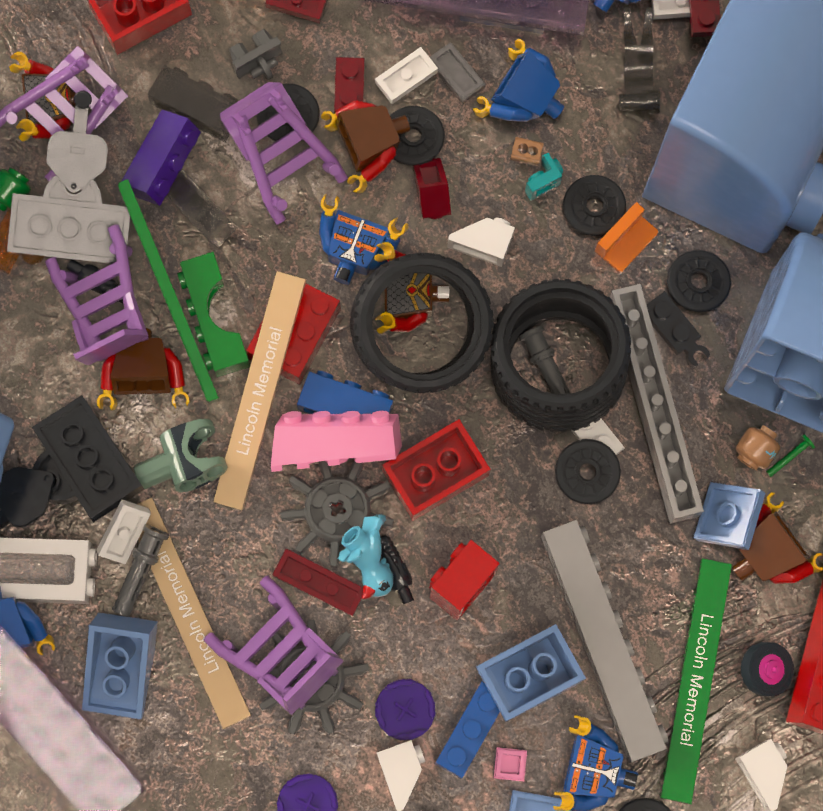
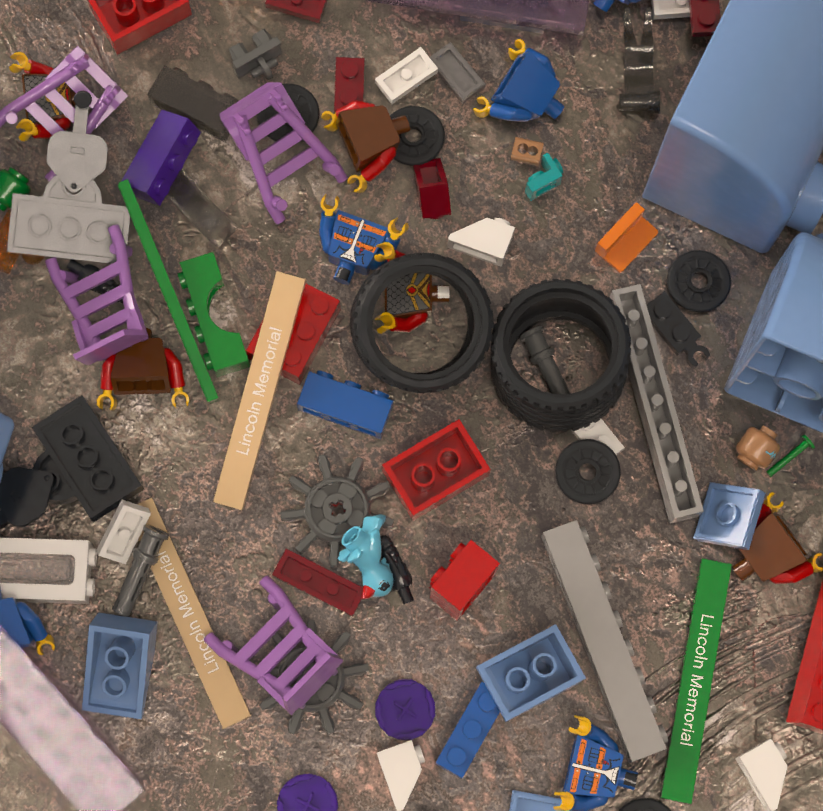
sand green connector [134,419,228,493] -> none
bright pink wedge [271,411,402,472] -> none
bright pink tile [493,747,527,782] -> none
black wheel [563,175,627,236] -> none
black wheel [741,642,794,697] -> none

